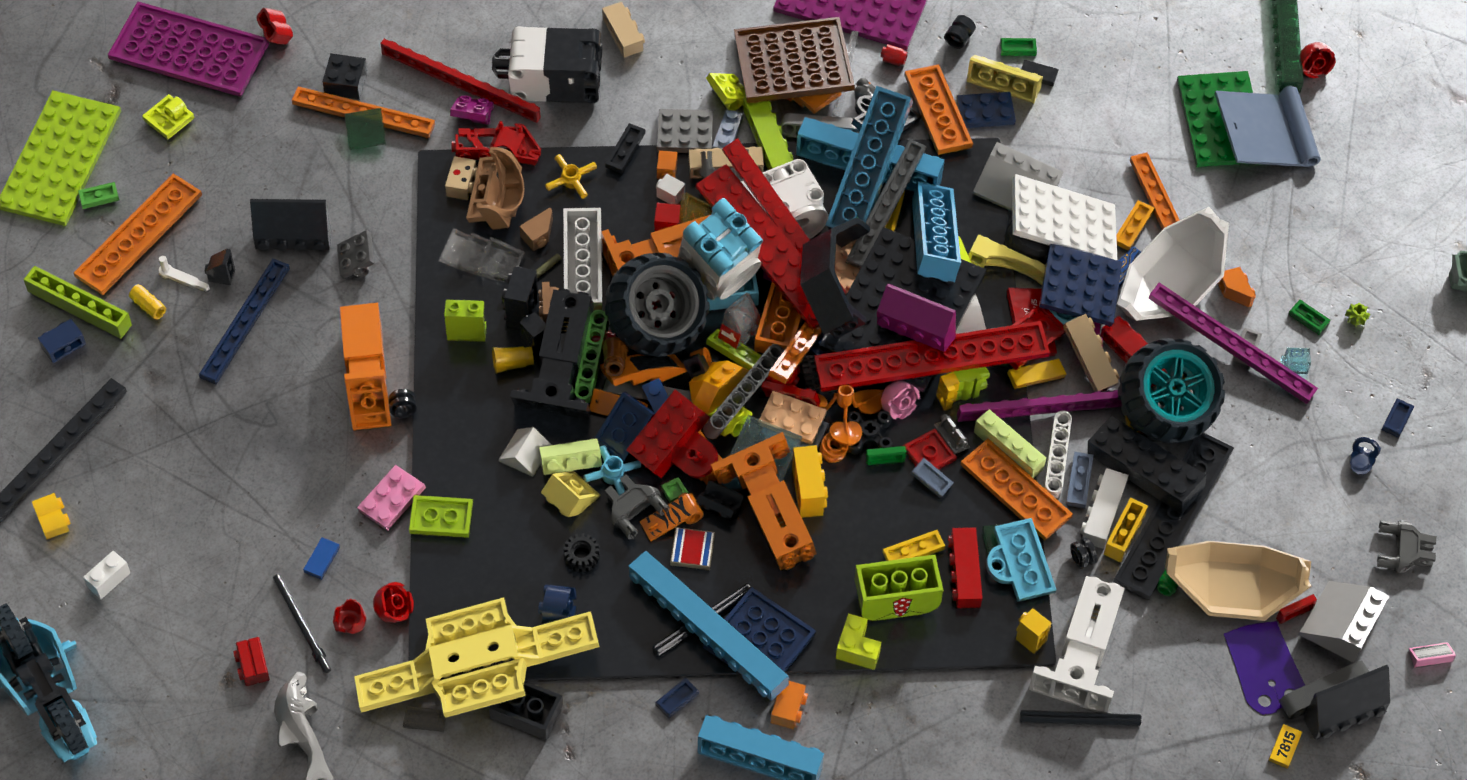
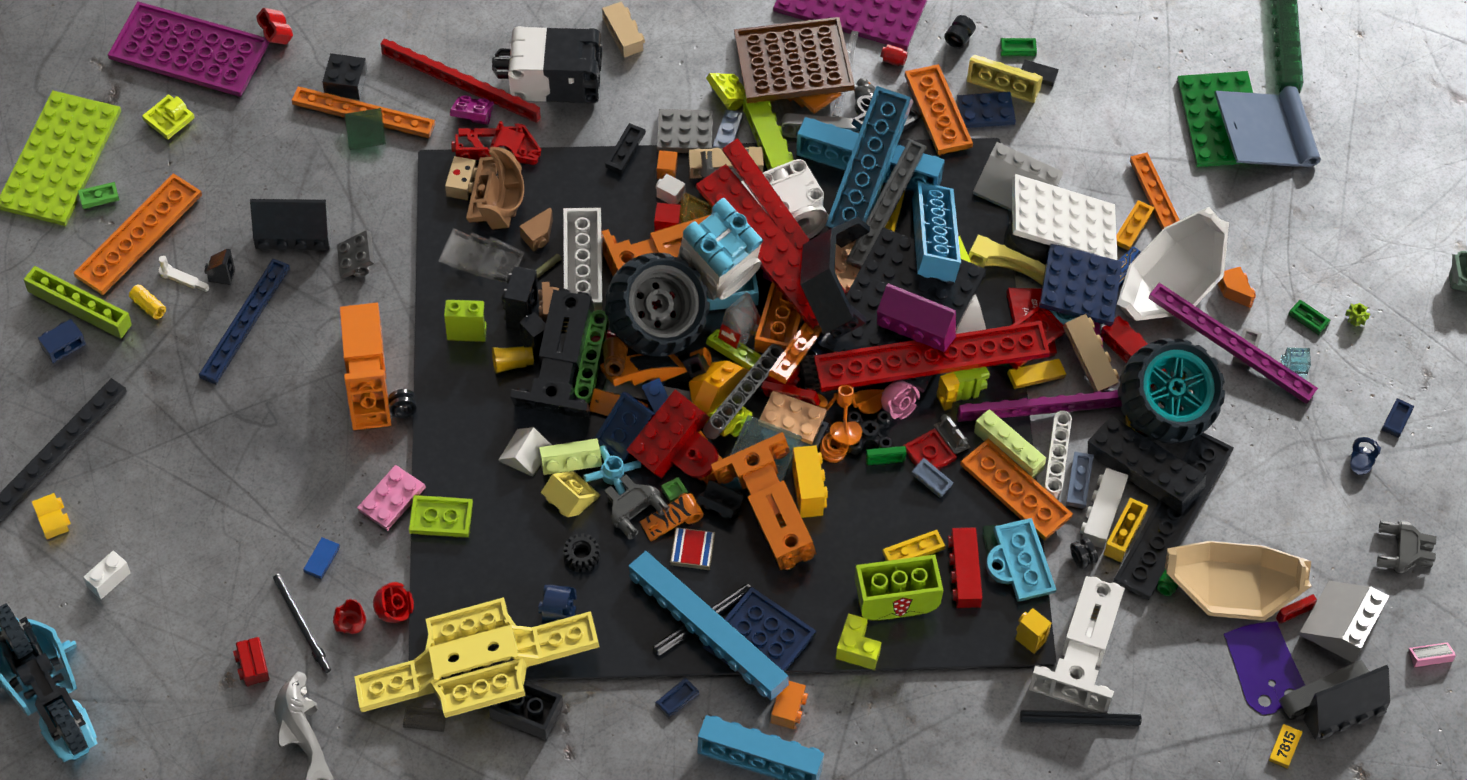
yellow bar [545,154,597,199] -> none
red cylinder [1299,42,1336,78] -> none

